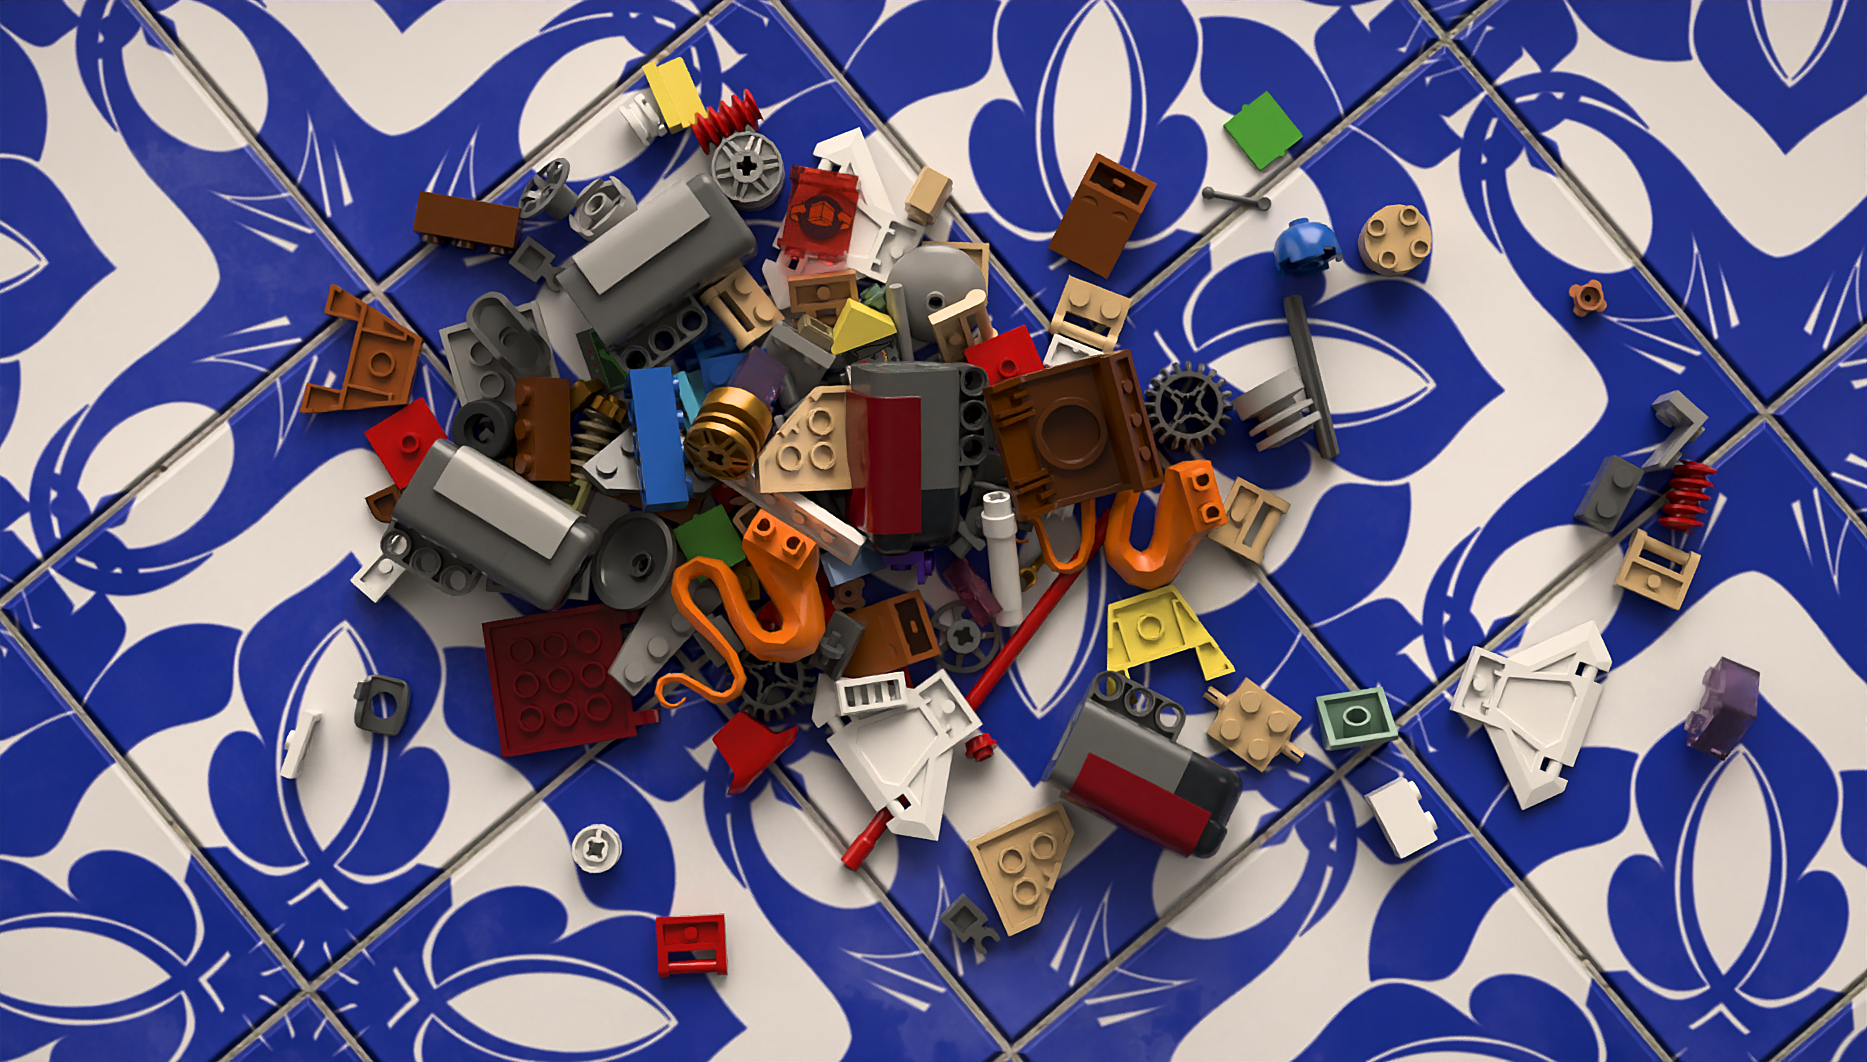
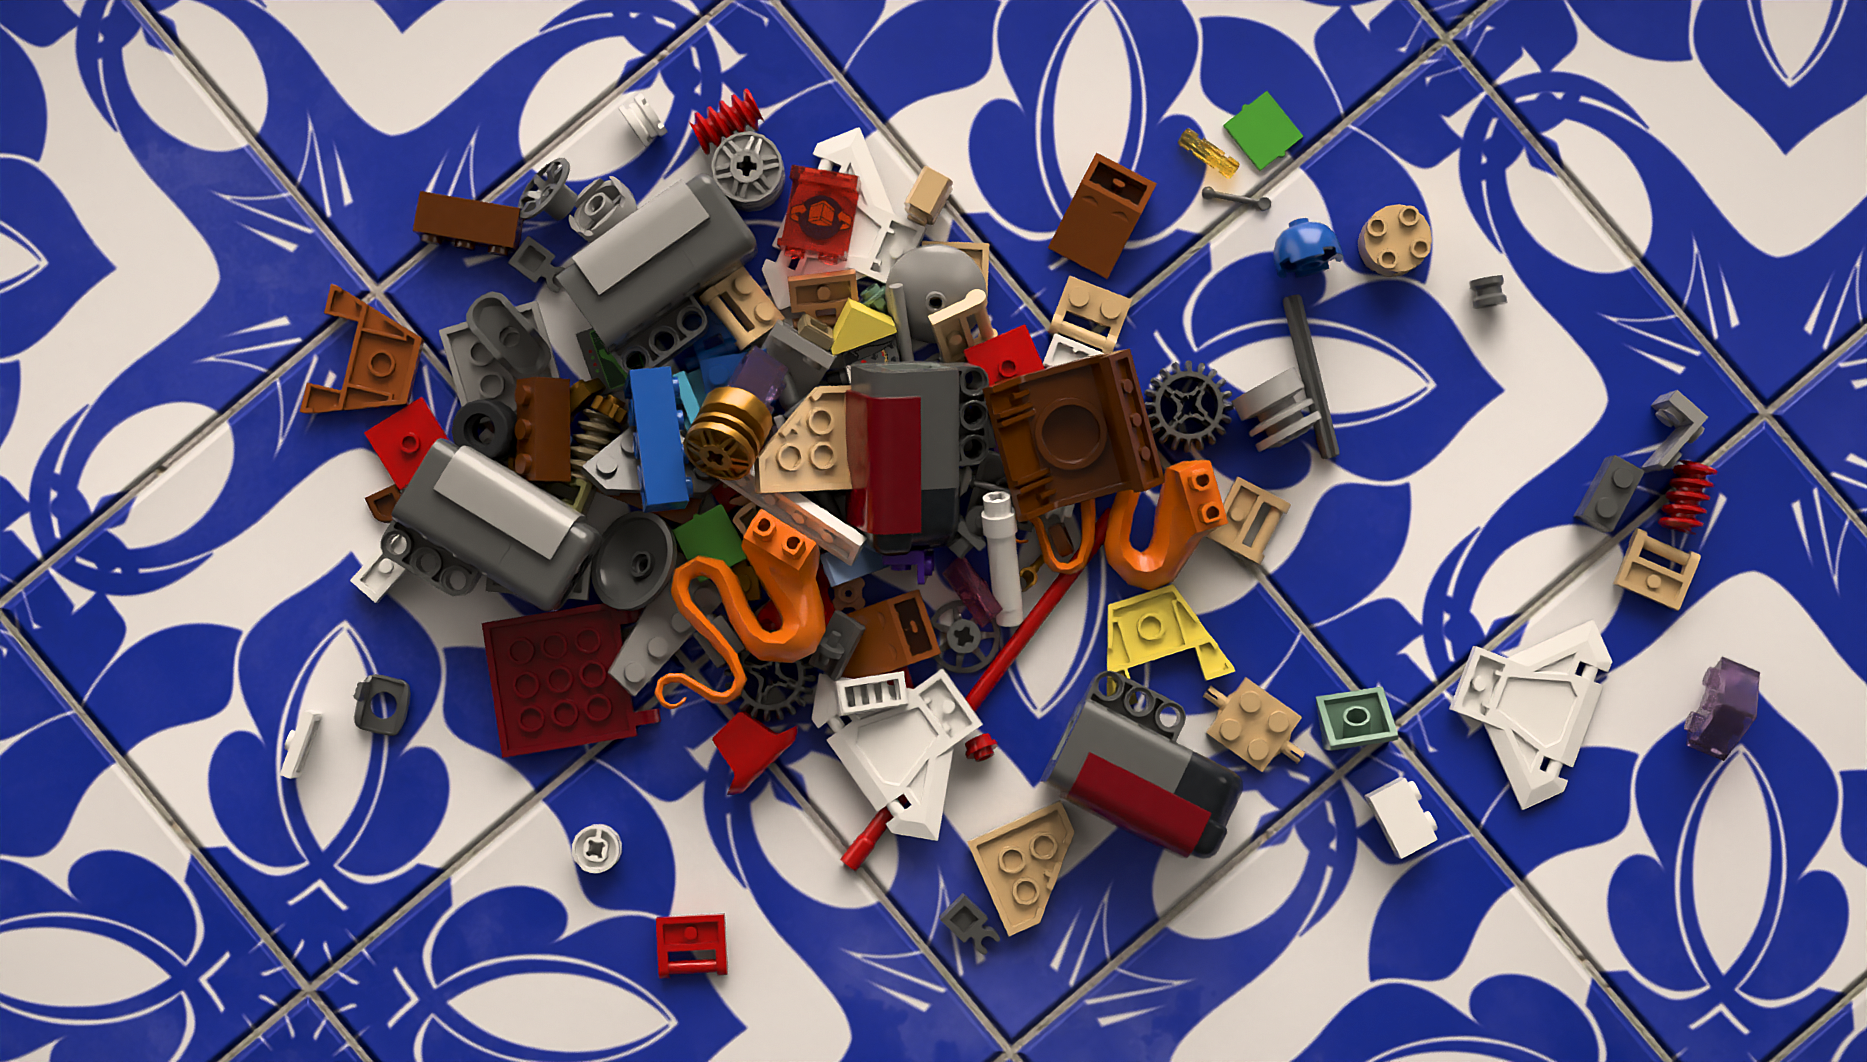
light yellow panel [642,57,707,134] -> none
nougat plate [1568,280,1607,317] -> none
none -> reddish brown tile [1048,521,1075,558]
none -> clear yellow axle [1178,128,1240,179]
none -> dark grey wheel [1469,275,1507,309]

